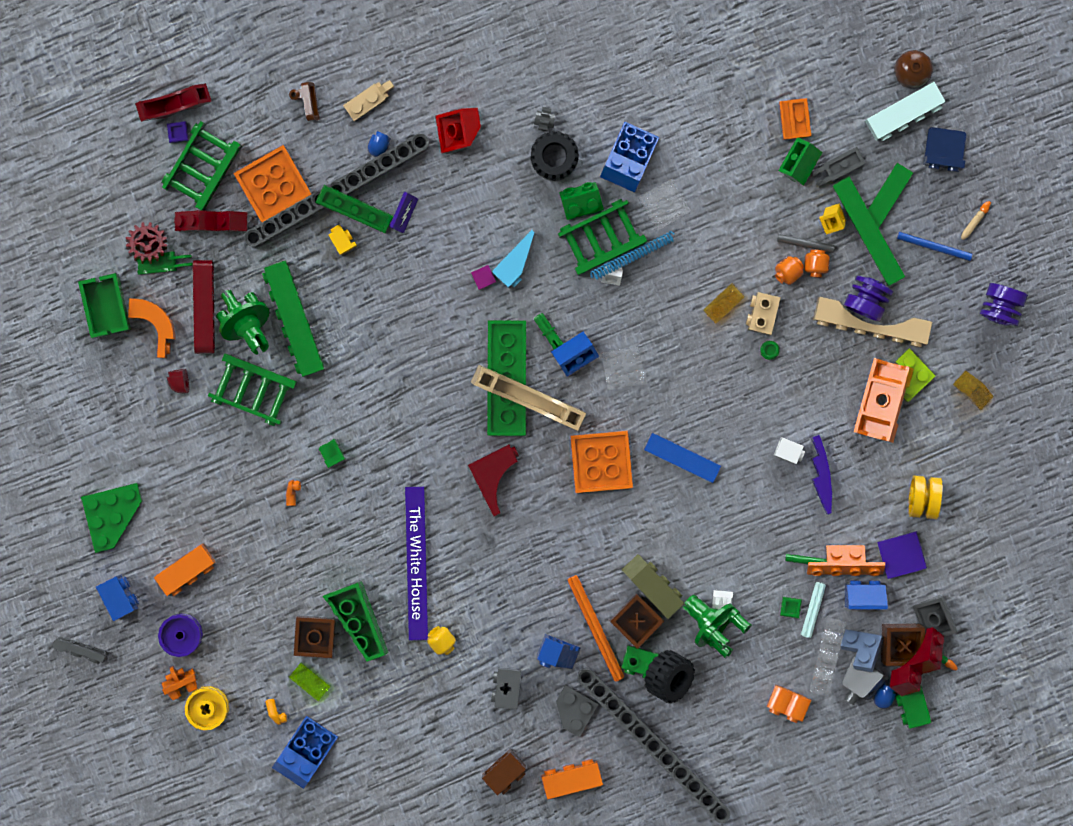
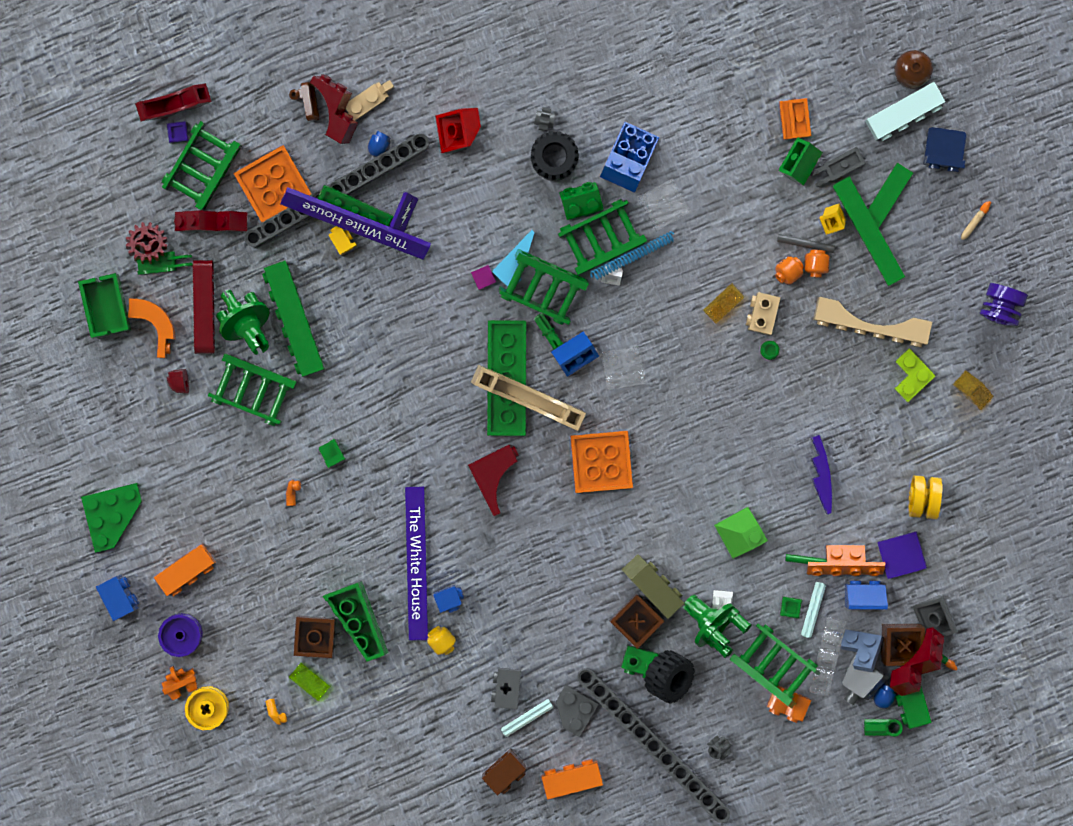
dark grey hinge [52,637,108,663] -> none
blue slope [272,716,338,789] -> none
blue wedge [537,634,580,669] -> none
orange axle [567,575,624,682] -> none
blue tile [644,433,721,483] -> none
white brick [774,437,805,464] -> none
dark purple wheel [843,276,893,322] -> none
piece [854,358,914,443] -> none
blue bar [897,232,972,261] -> none
none -> dark purple tile [280,187,431,260]
none -> dark red arch [310,74,358,144]
none -> blue brick [433,584,465,613]
none -> green fence [498,249,589,325]
none -> light aqua axle [501,700,553,737]
none -> dark grey gear [707,735,732,761]
none -> bright green slope [714,507,768,559]
none -> green fence [729,624,820,709]
none -> green piece [864,718,903,737]

